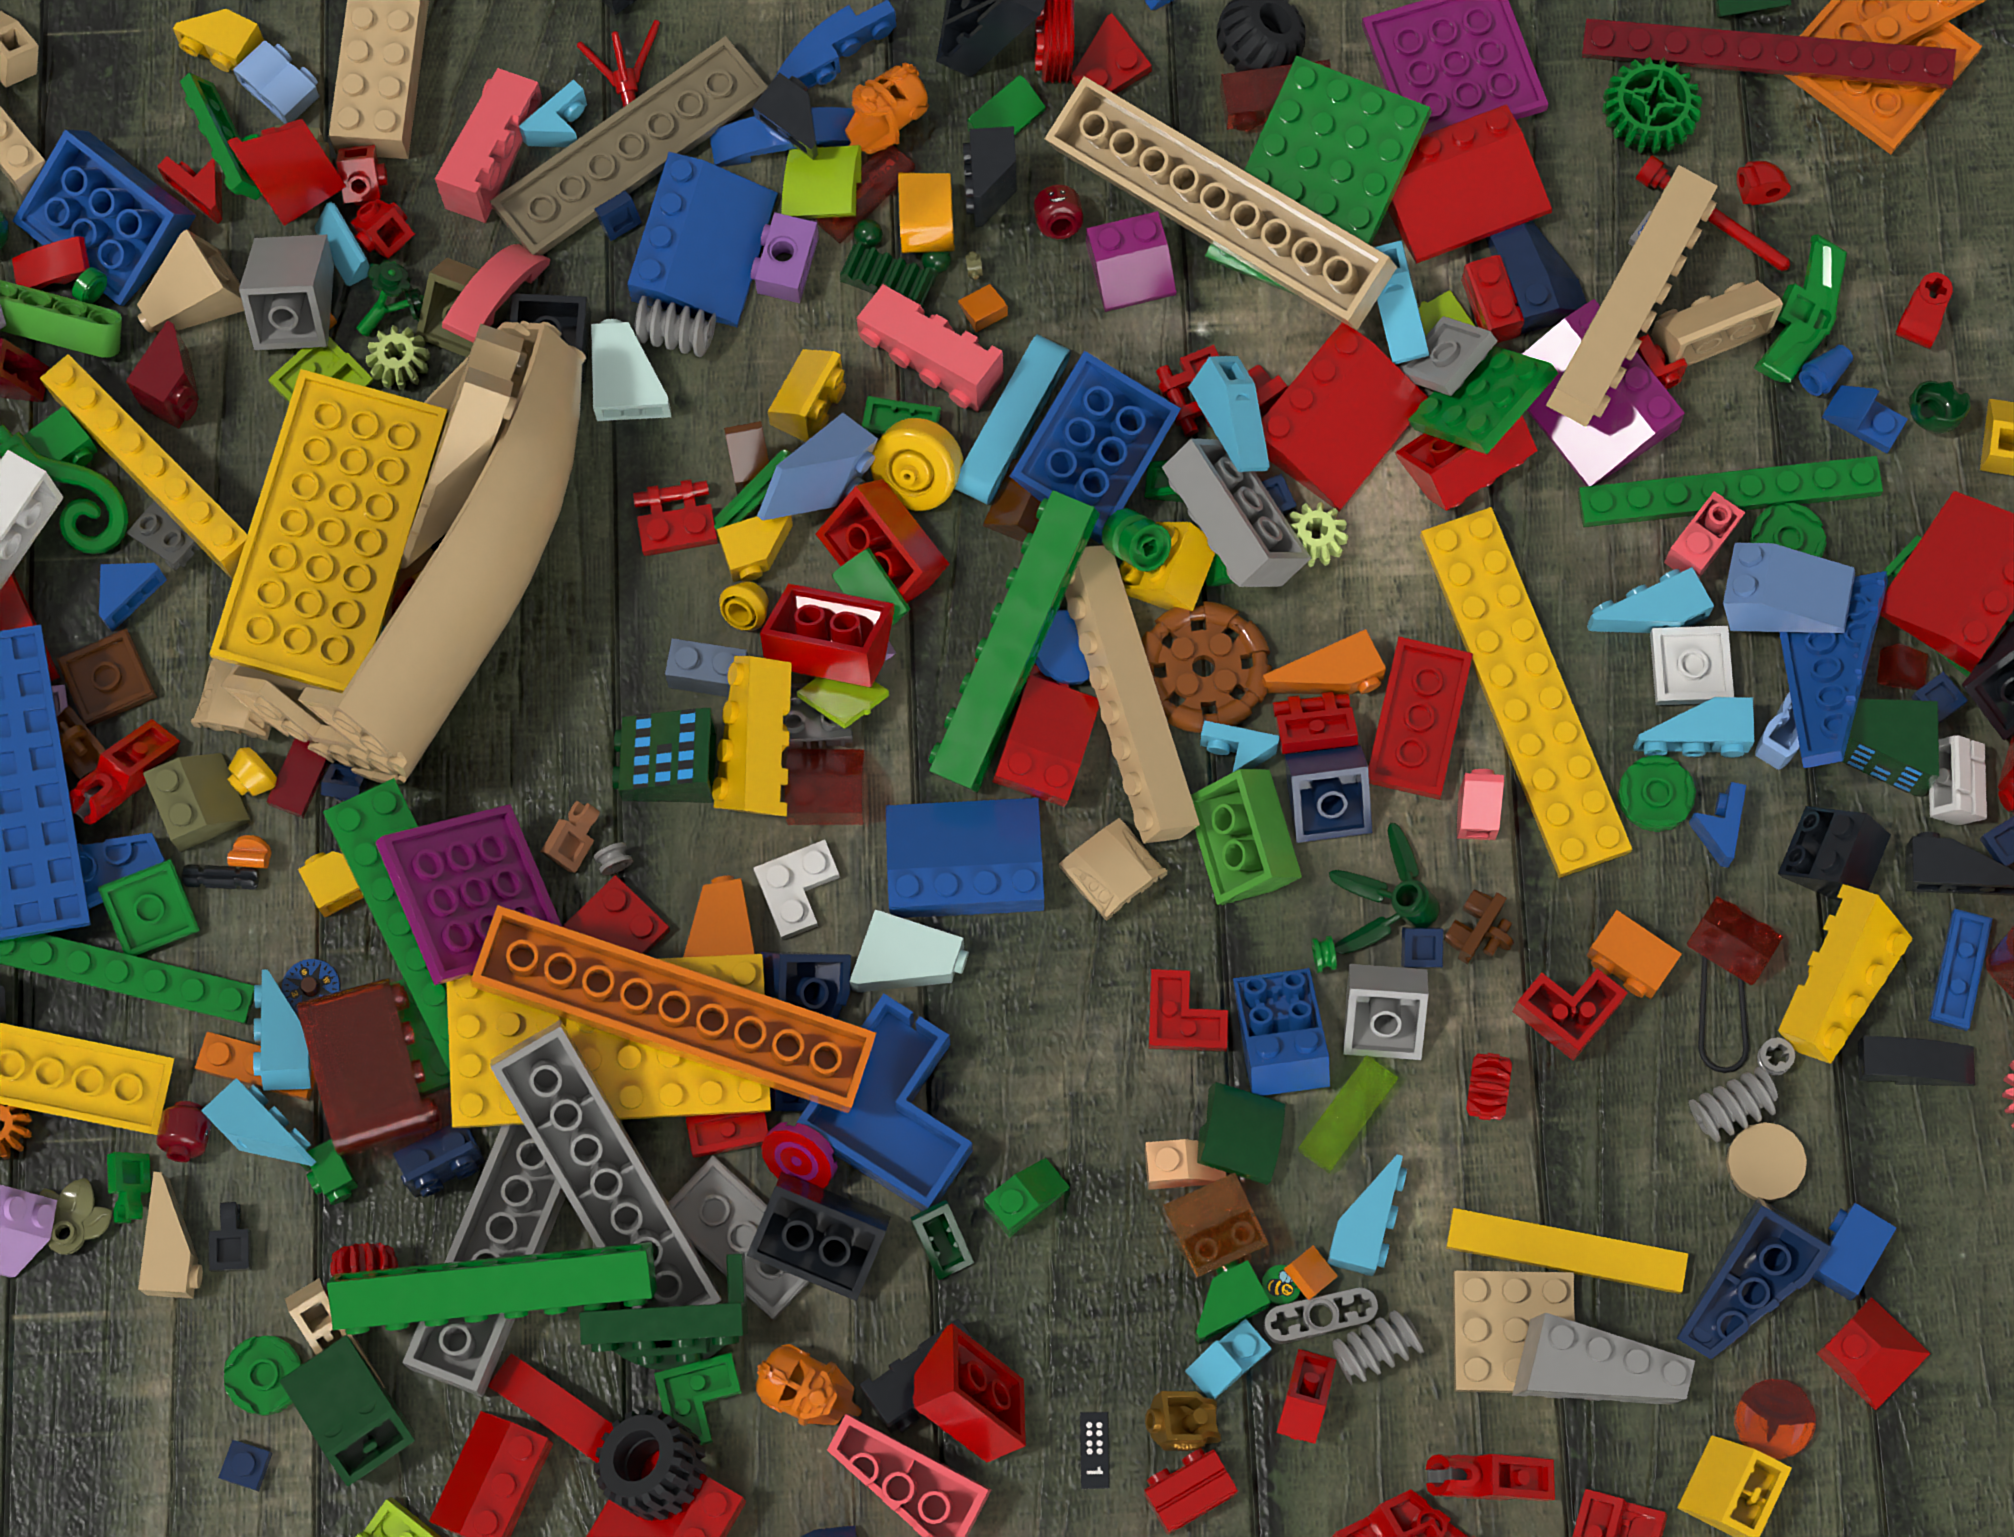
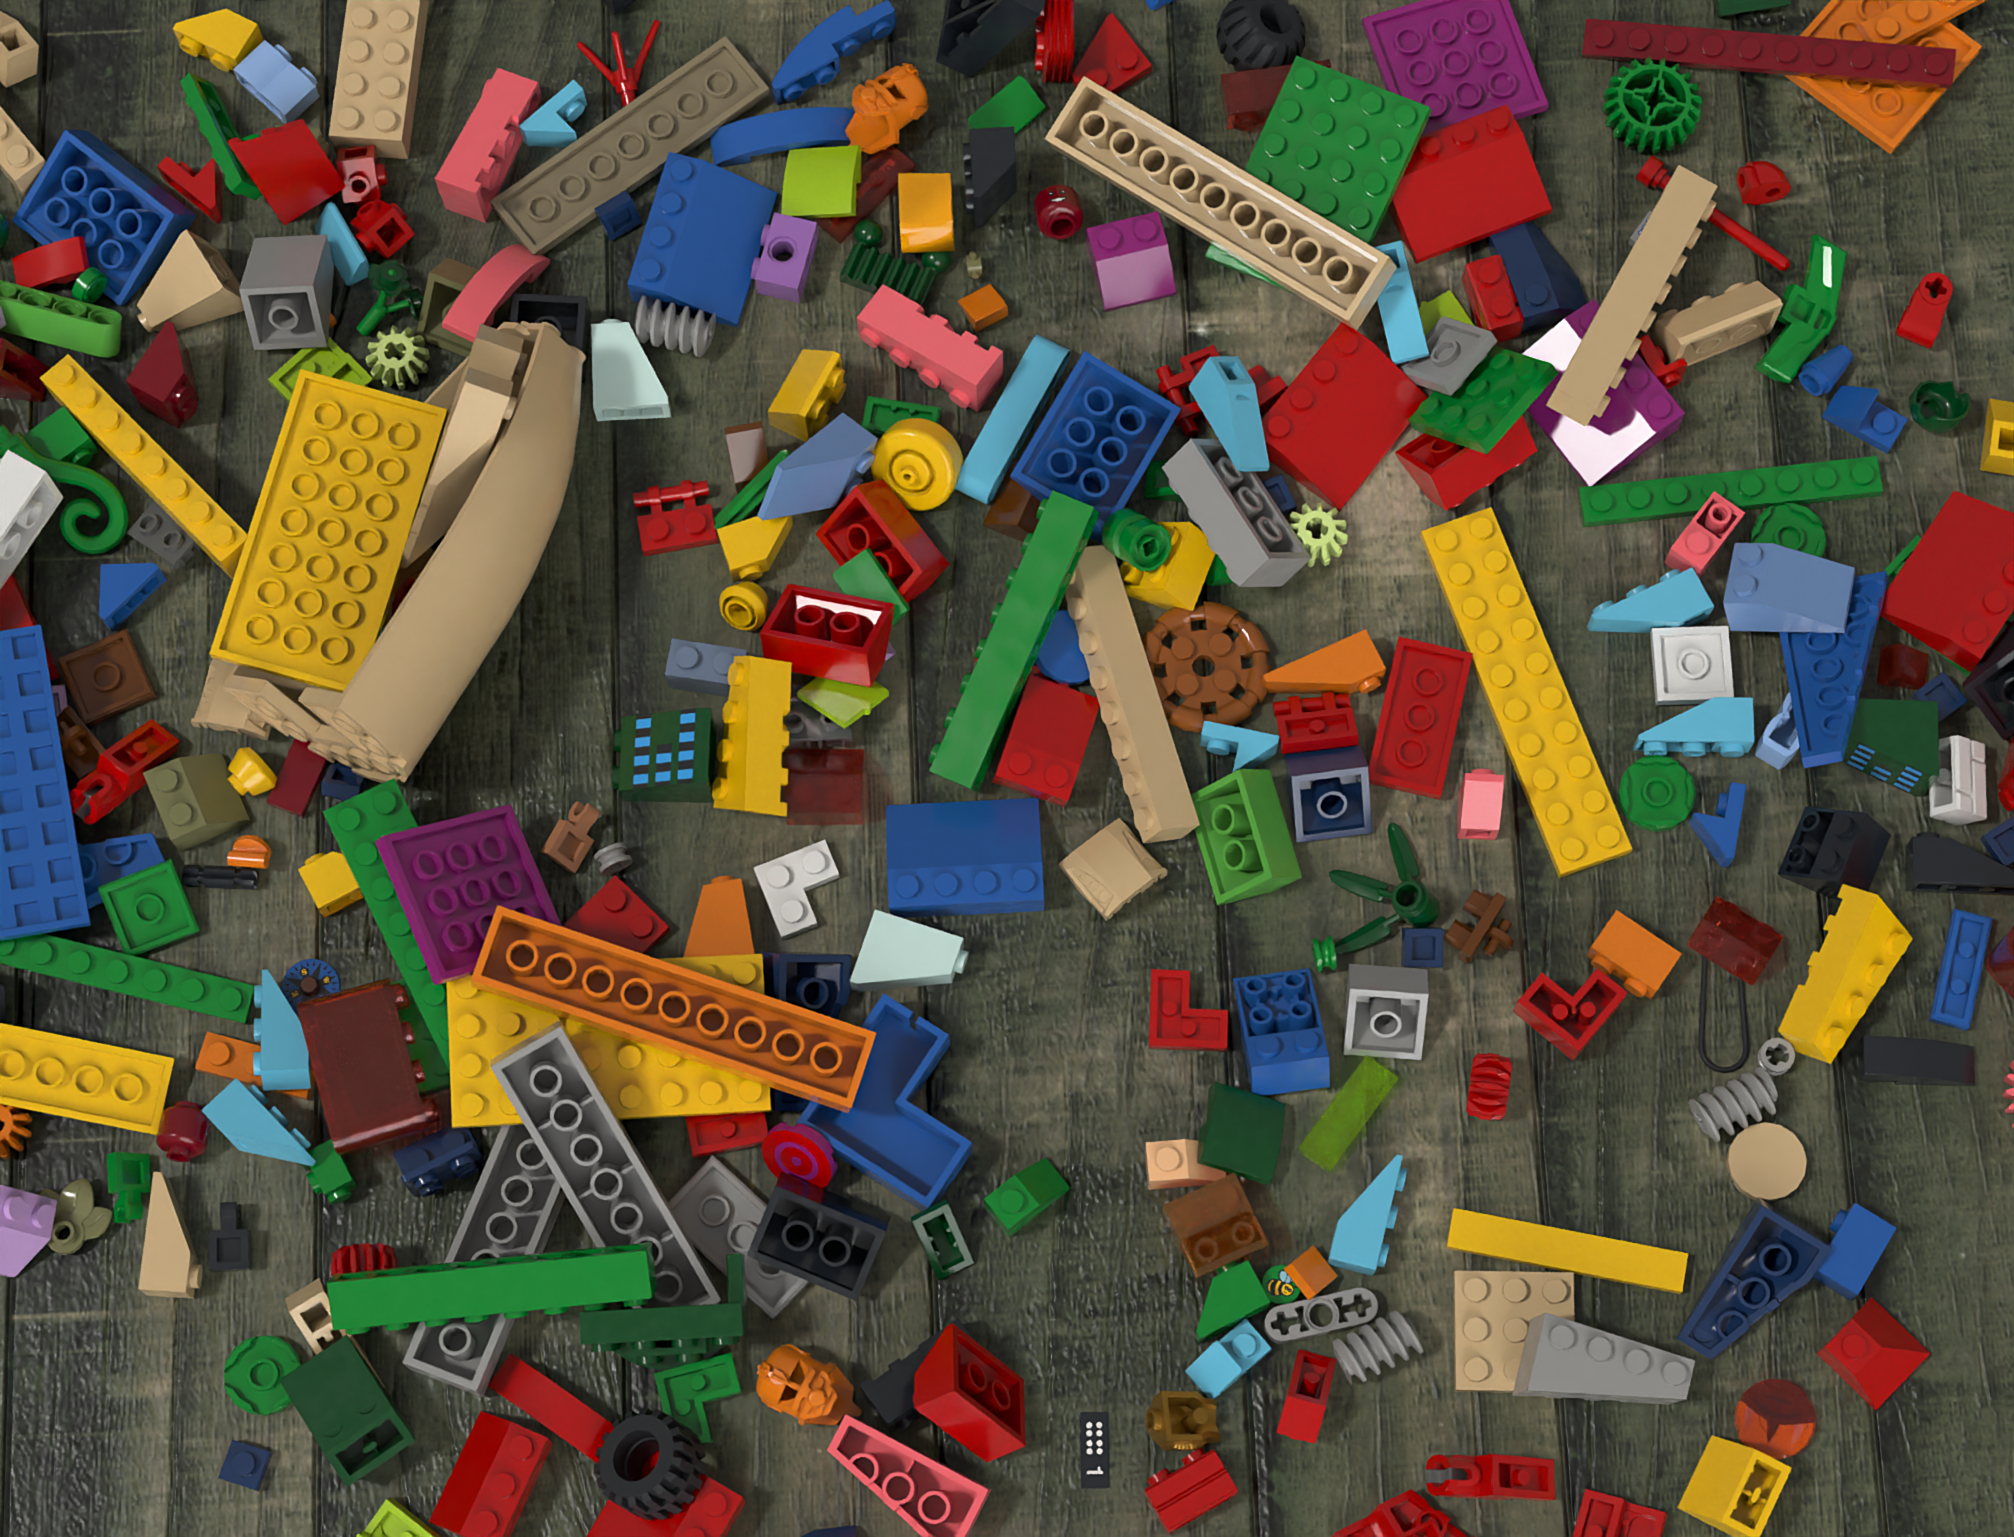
black slope [753,72,818,160] -> none

